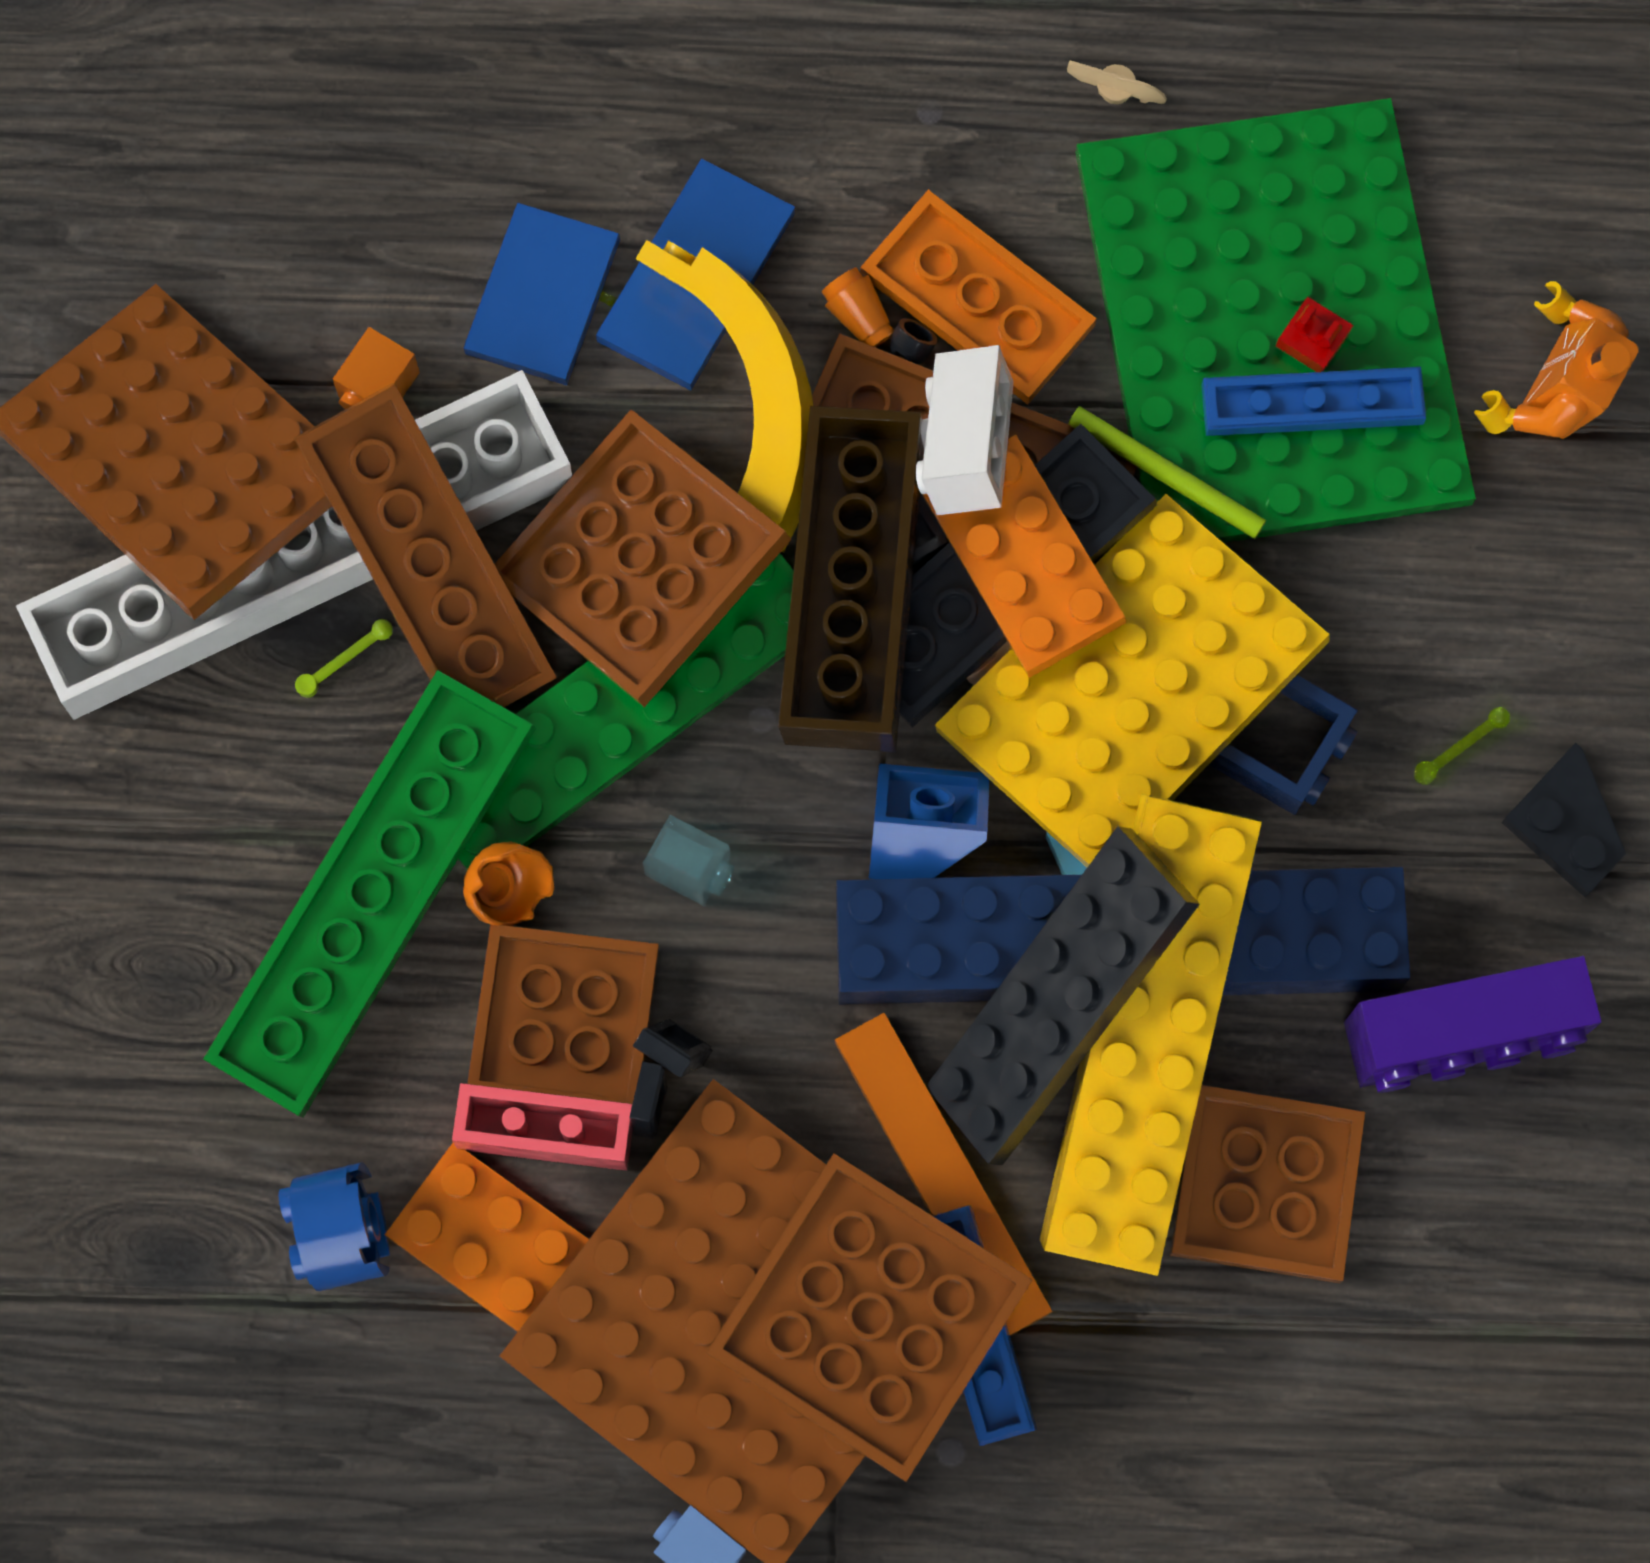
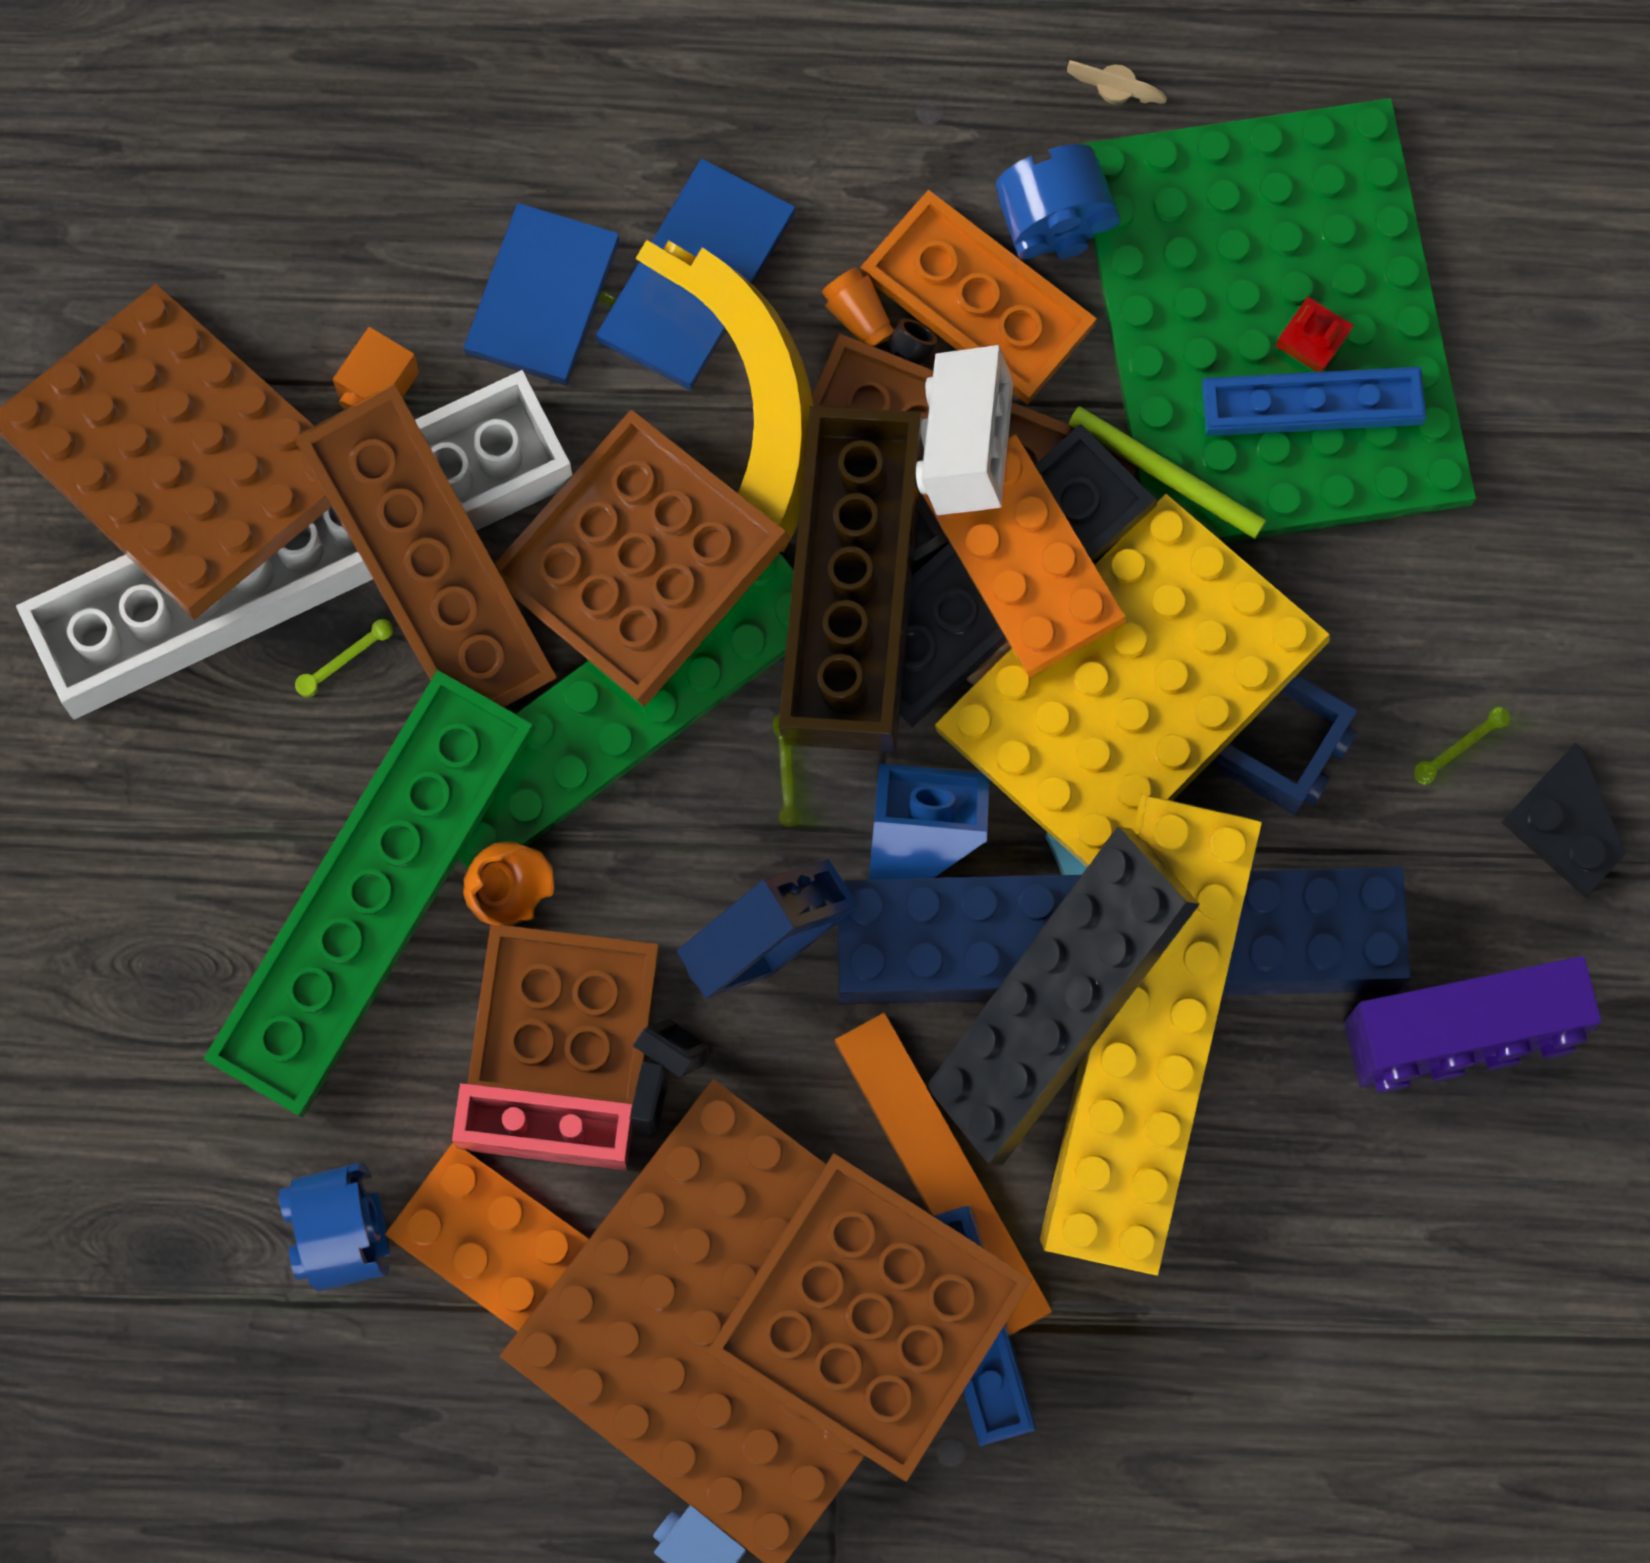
clear light blue brick [643,815,735,906] -> none
dark orange plate [1170,1085,1365,1284] -> none
orange torso [1474,281,1639,439] -> none
none -> dark blue window [676,859,859,999]
none -> clear neon green hinge [772,715,801,827]
none -> blue brick [995,144,1121,259]

